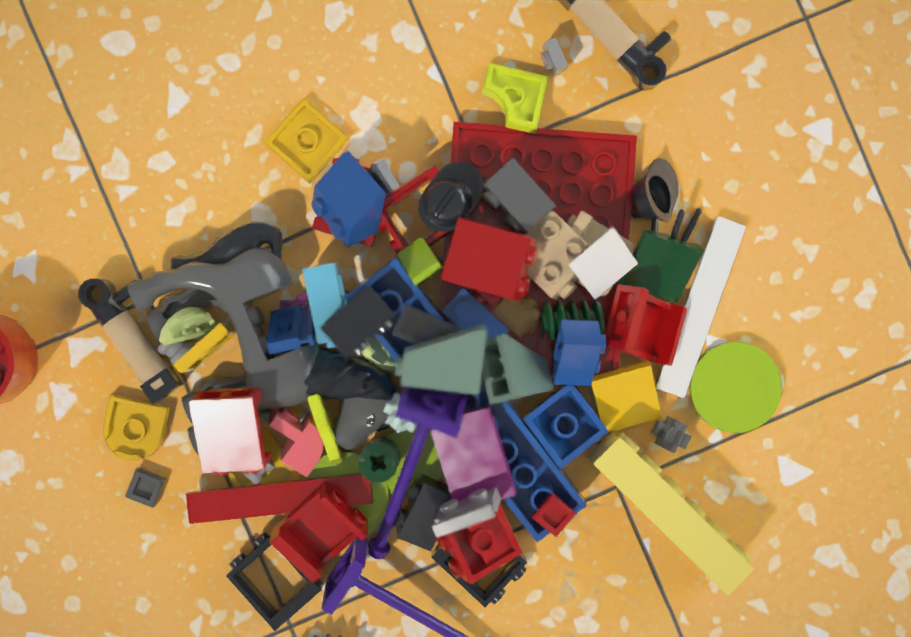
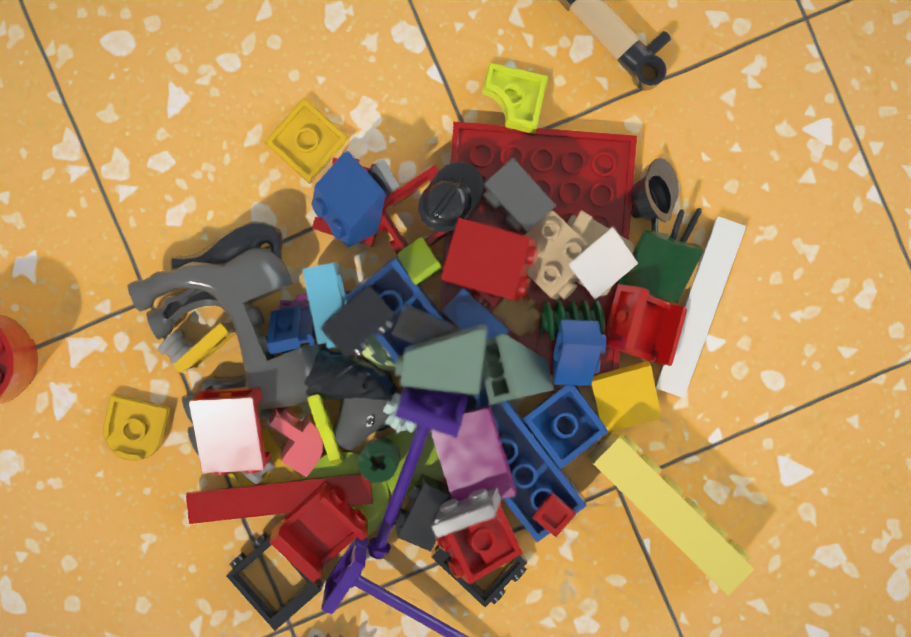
piece [78,278,184,404] -> none
dark grey tile [125,467,166,508] -> none
yellowish green plate [159,307,217,346] -> none
light grey plate [540,37,568,76] -> none
dark grey gear [651,416,692,453] -> none
lime tile [690,342,782,433] -> none

